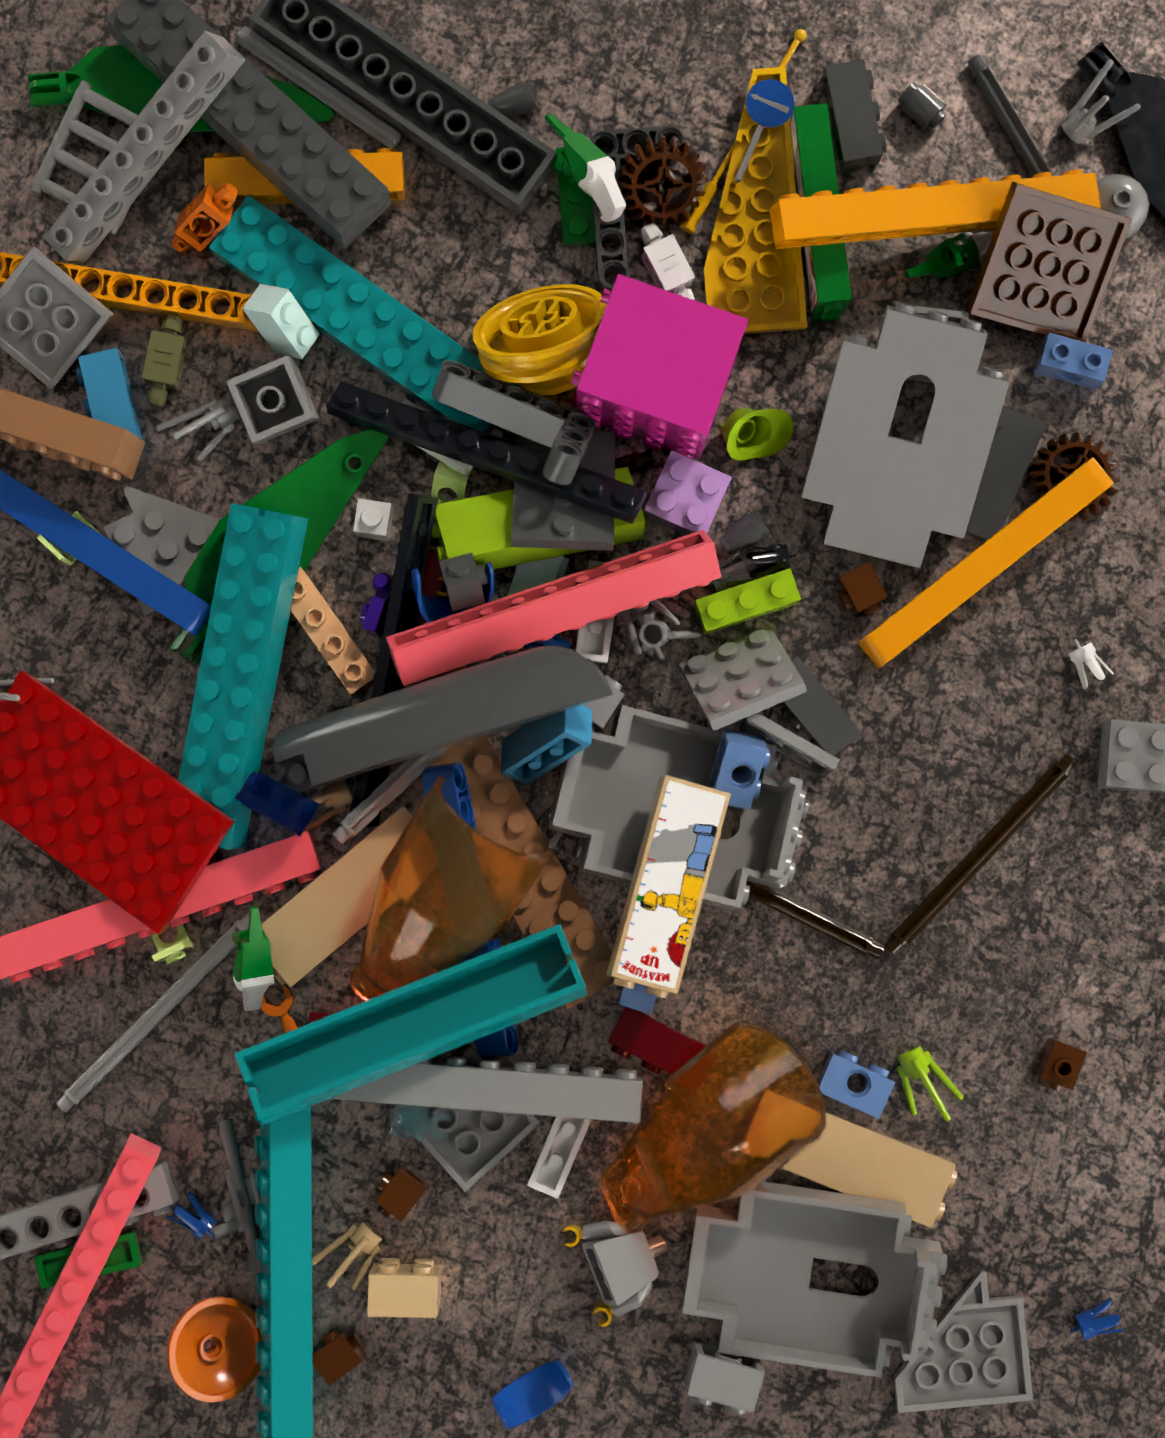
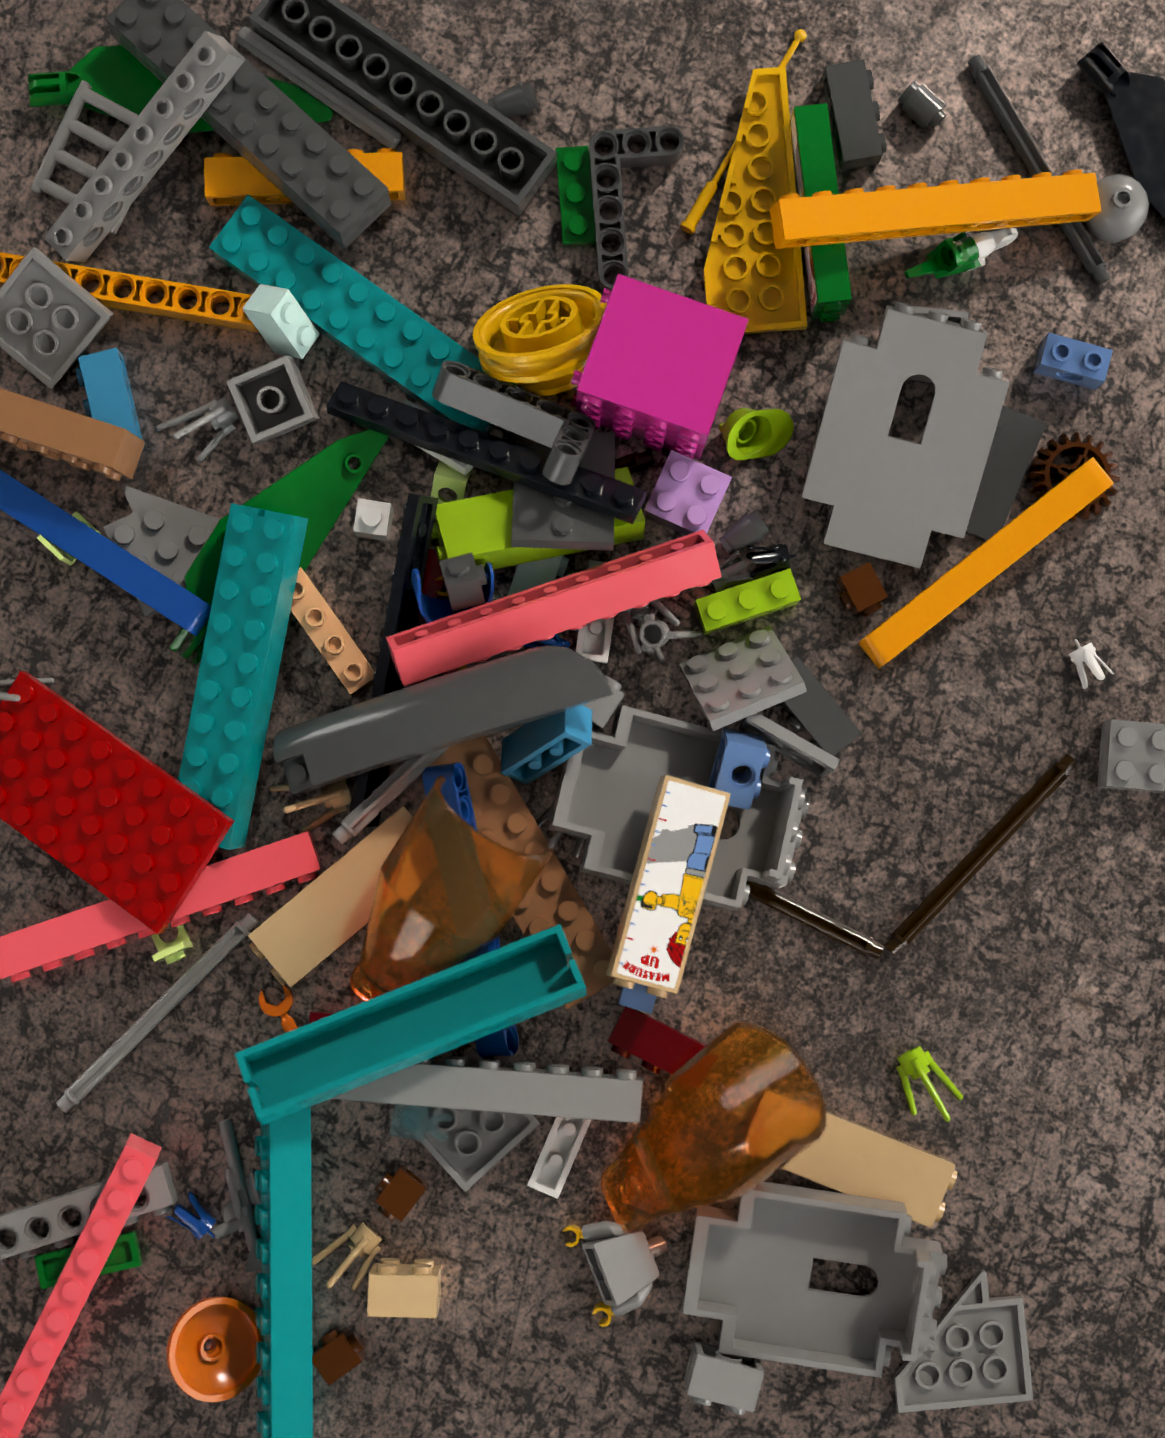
olive piece [141,314,188,408] -> none
orange piece [171,183,238,252] -> none
green animal [233,906,274,1011] -> none
clear blue hinge [235,771,319,837] -> none
dark purple plate [360,573,392,639] -> none
blue piece [491,1360,573,1429] -> none
animal [545,114,626,222] -> none
reddish brown gear [617,135,707,226] -> none
white piece [641,223,695,300] -> none
blue piece [735,79,795,183] -> none
medium blue brick [814,1049,895,1119] -> none
plate [965,181,1133,342] -> none
reddish brown brick [1035,1038,1087,1093] -> none
light grey plant [1062,59,1141,144] -> none
blue piece [1070,1298,1125,1341] -> none

